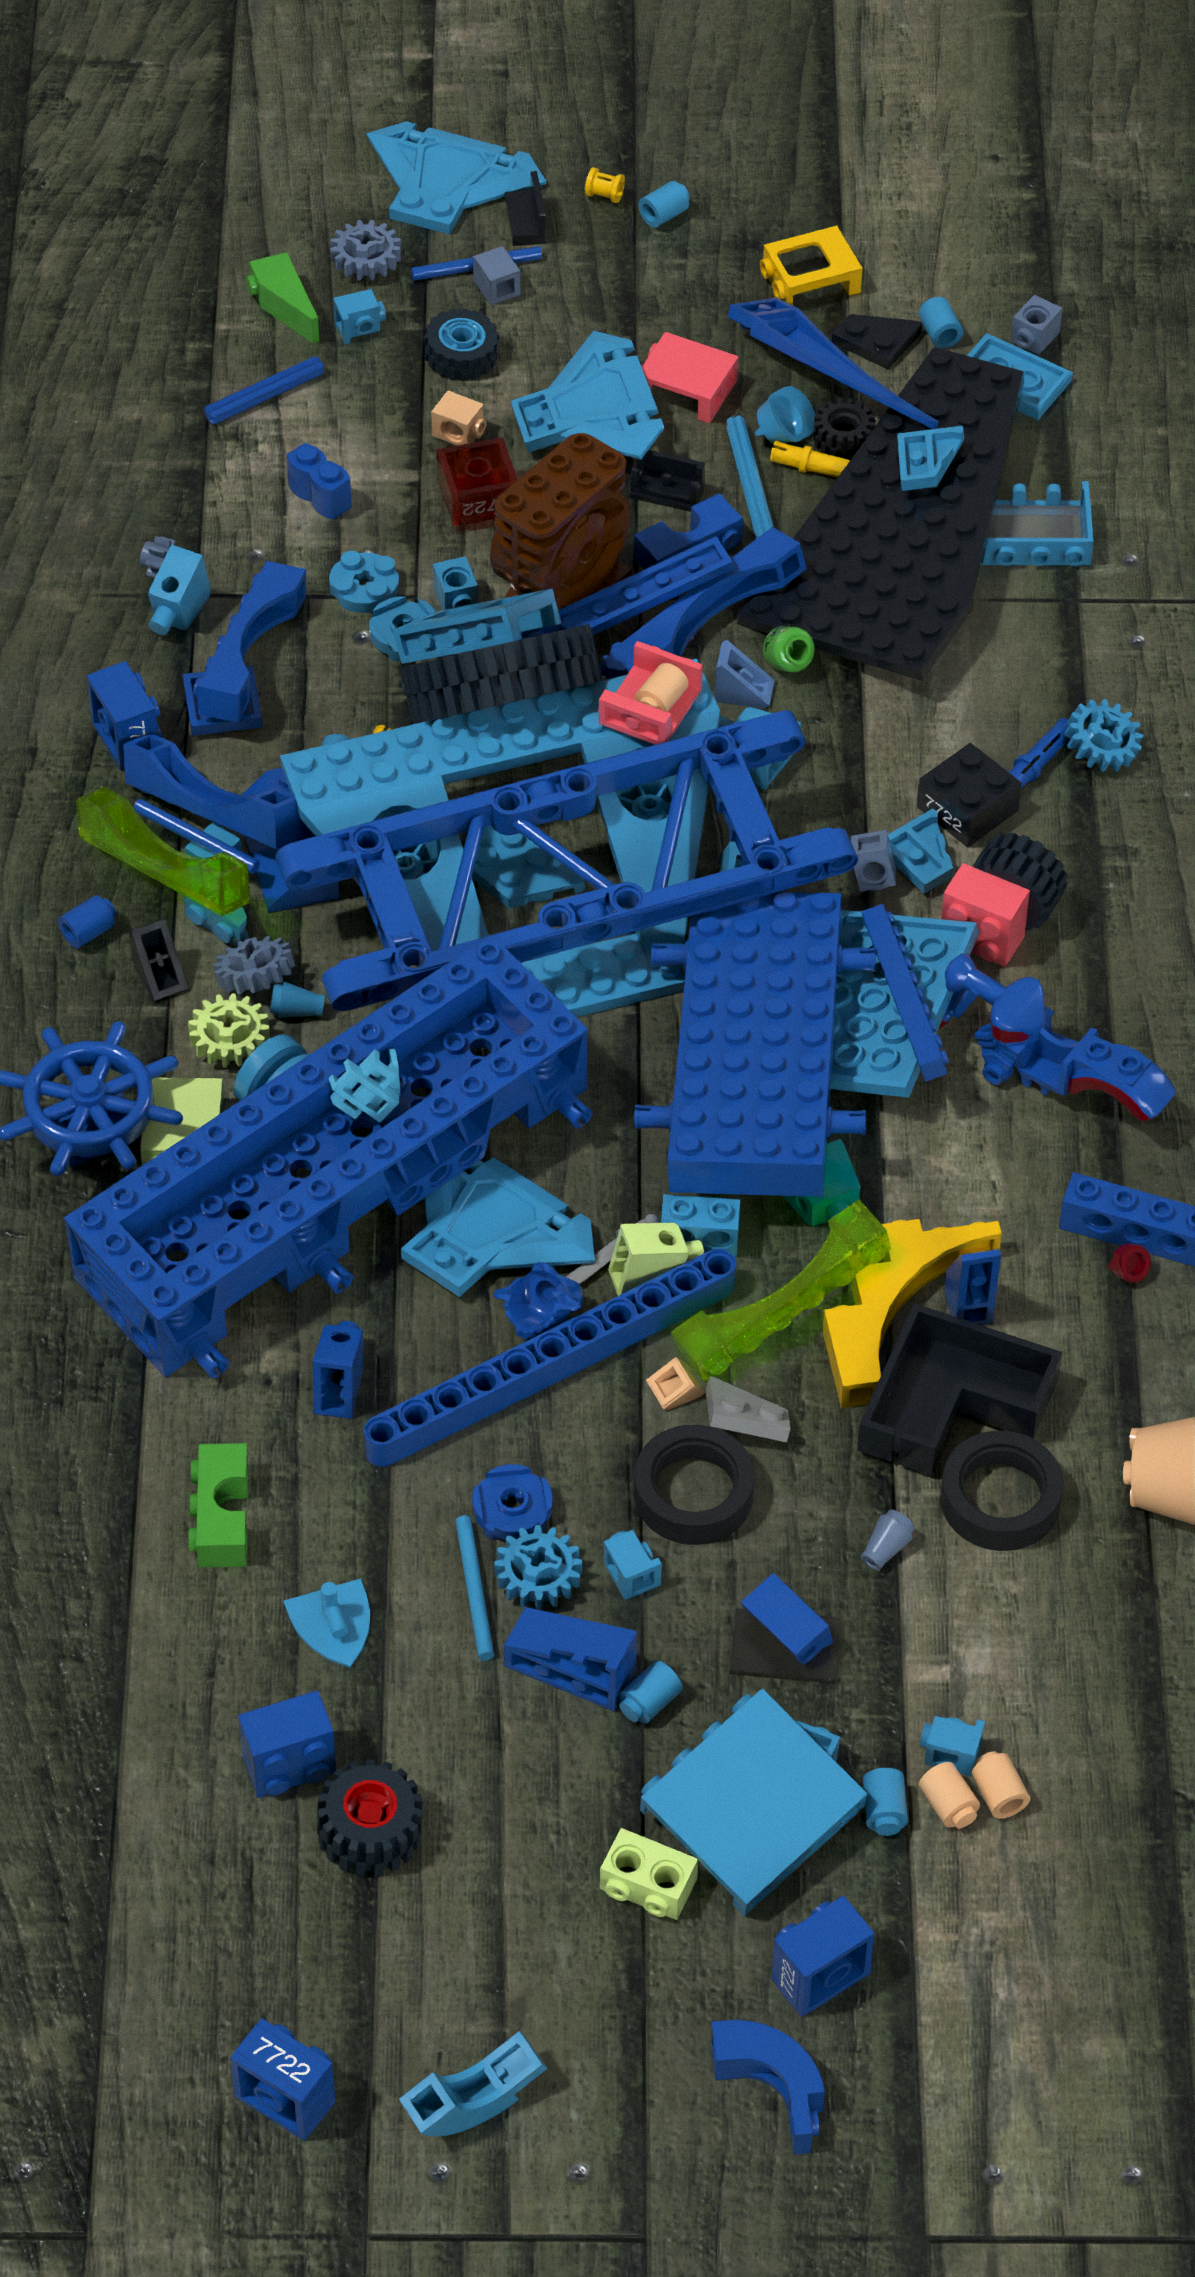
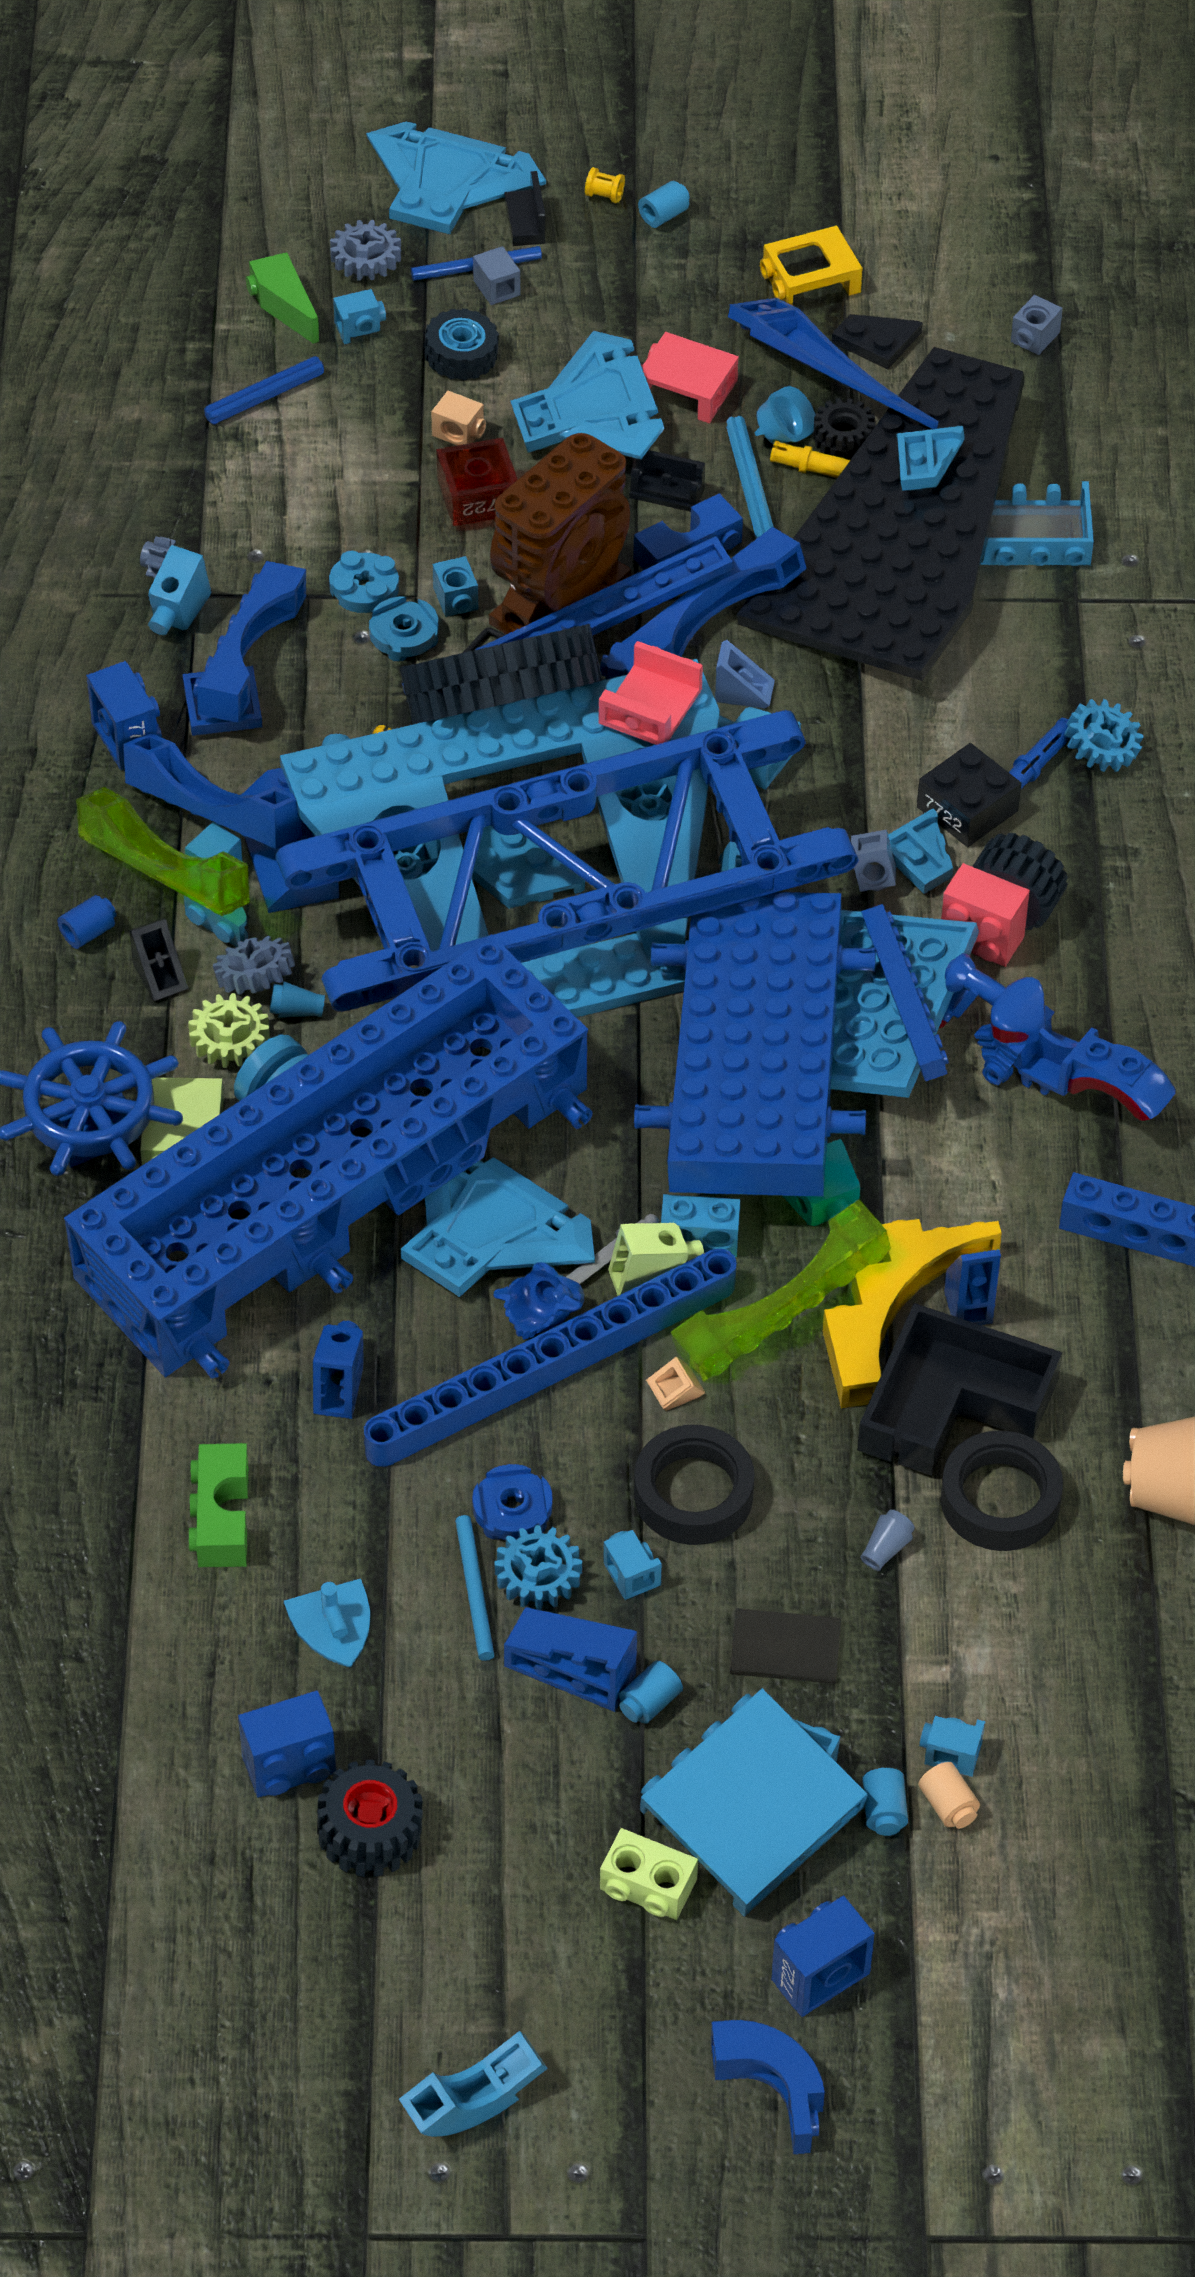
blue bar [133,799,260,874] -> none
blue brick [230,2018,335,2141] -> none
blue brick [286,443,351,520] -> none
medium azure piece [329,1049,401,1122] -> none
dark azure window [392,589,561,664] -> none
light nougat brick [635,663,688,712] -> none
light grey wing [706,1377,791,1442] -> none
blue hinge [741,1573,833,1664] -> none
bright green head [763,626,815,672] -> none
dark azure brick [918,297,964,349] -> none
dark azure tile [967,333,1073,420] -> none
light nougat brick [972,1751,1030,1819] -> none
dark red tile [1108,1243,1151,1283] -> none

